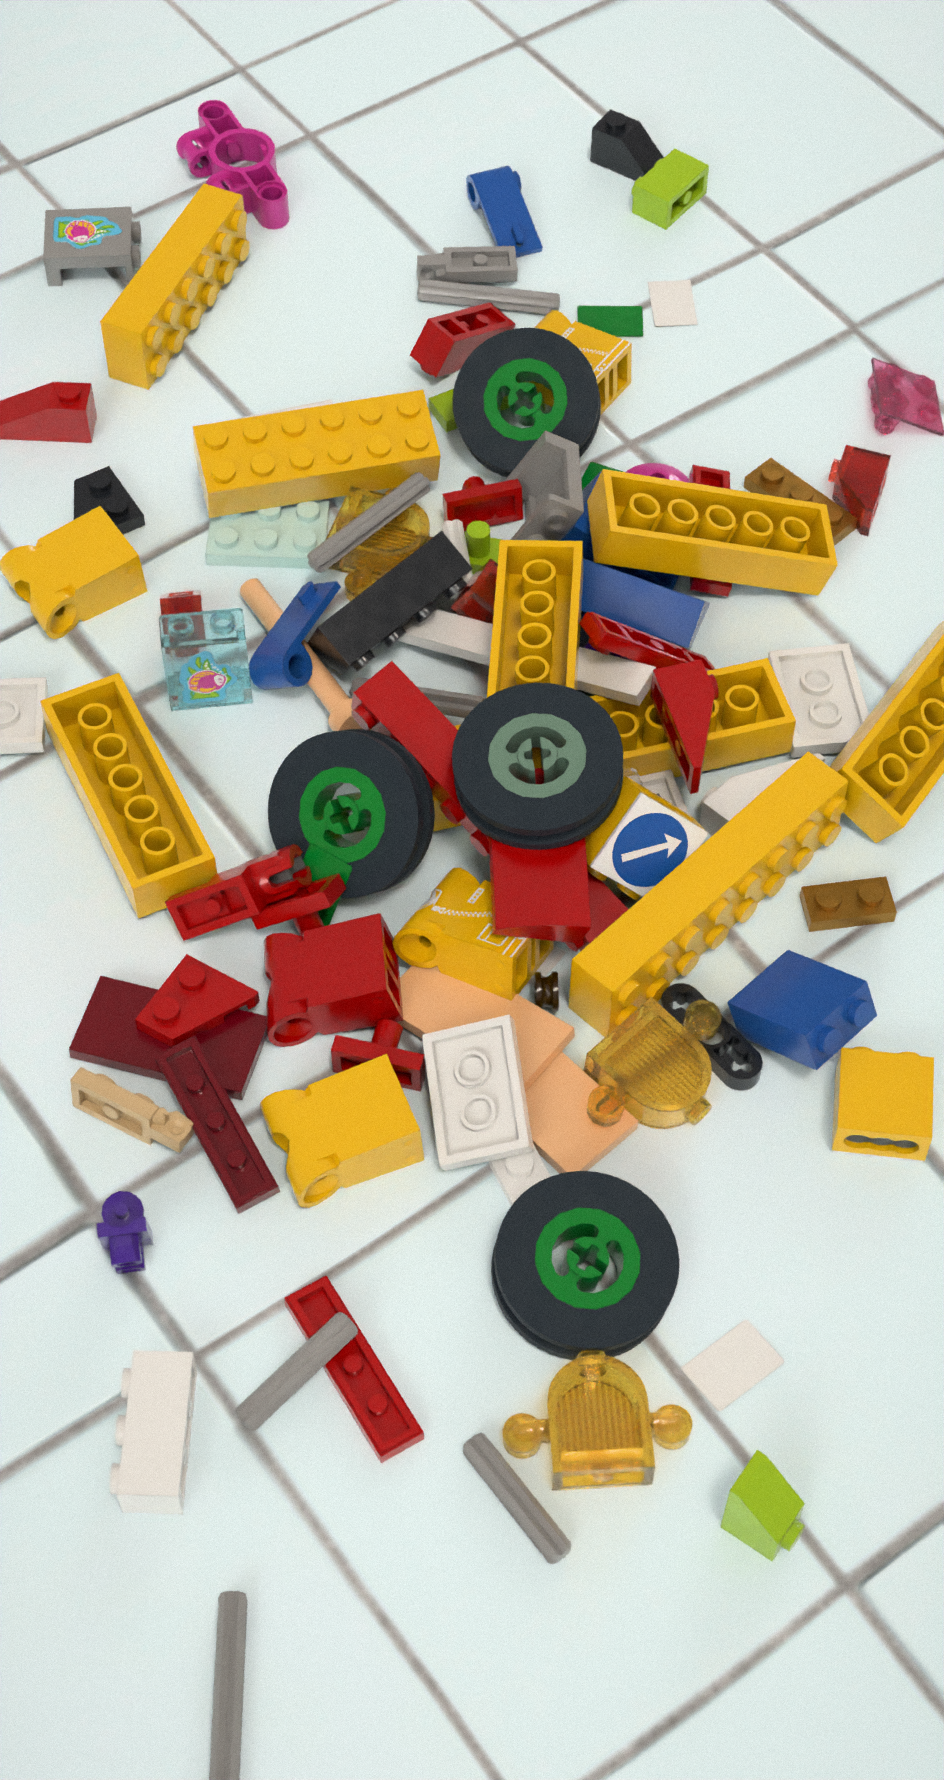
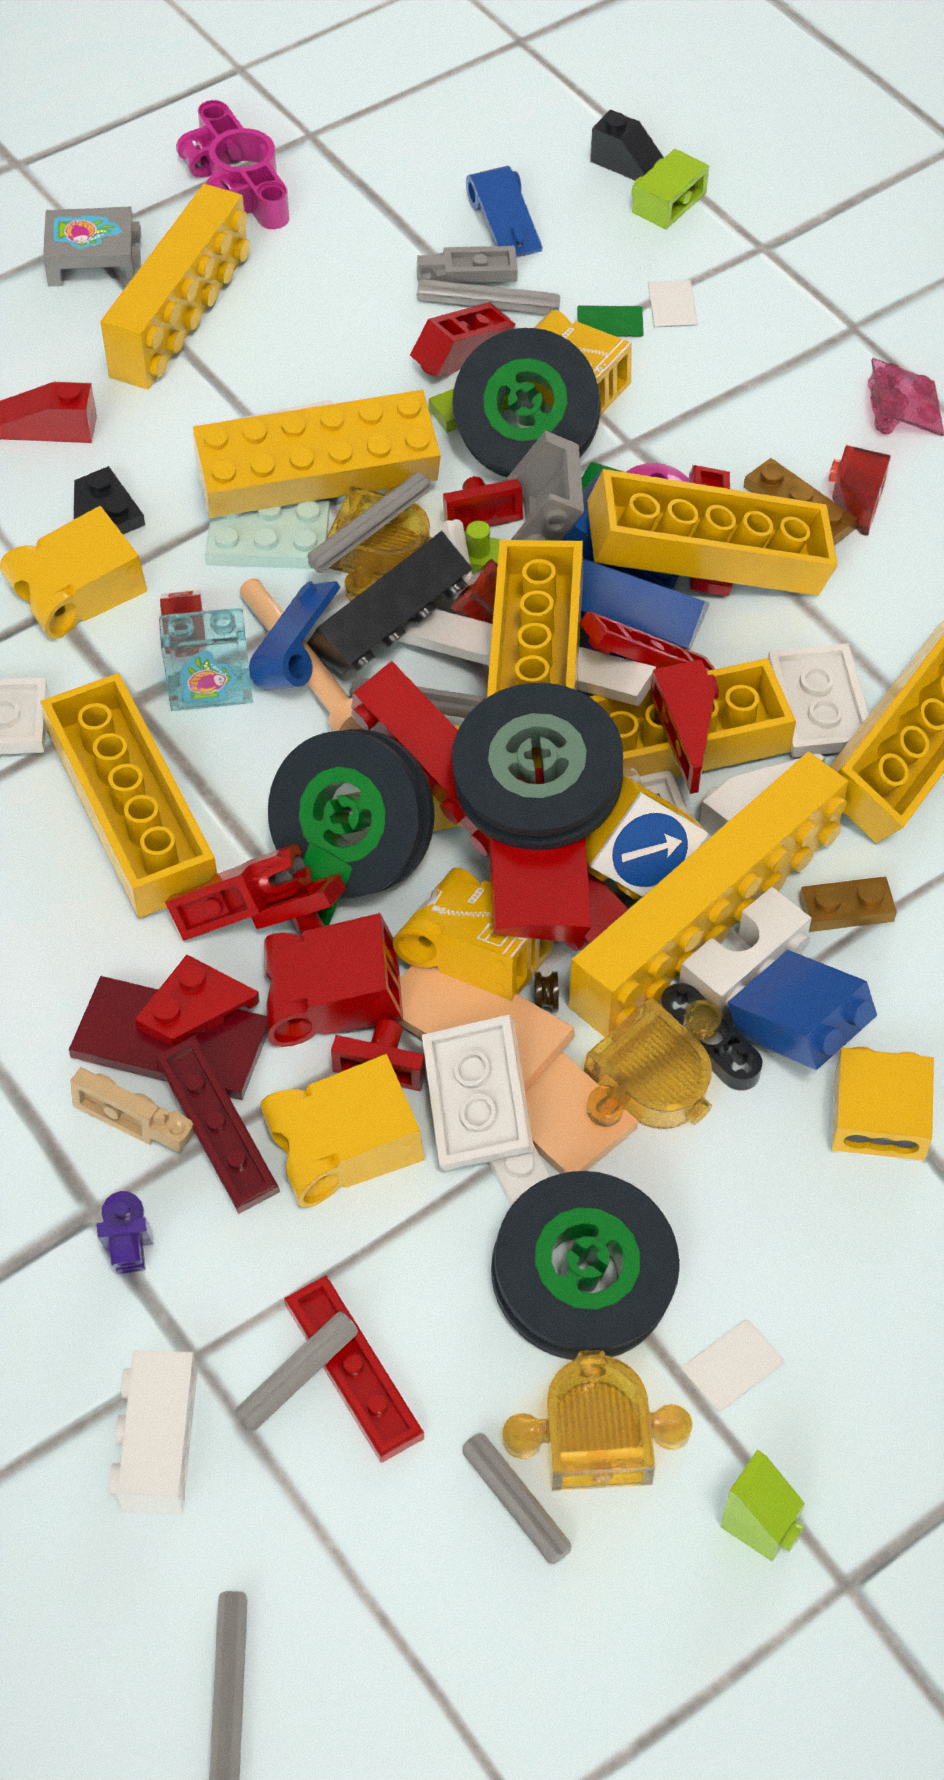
none -> white arch [679,886,811,1015]

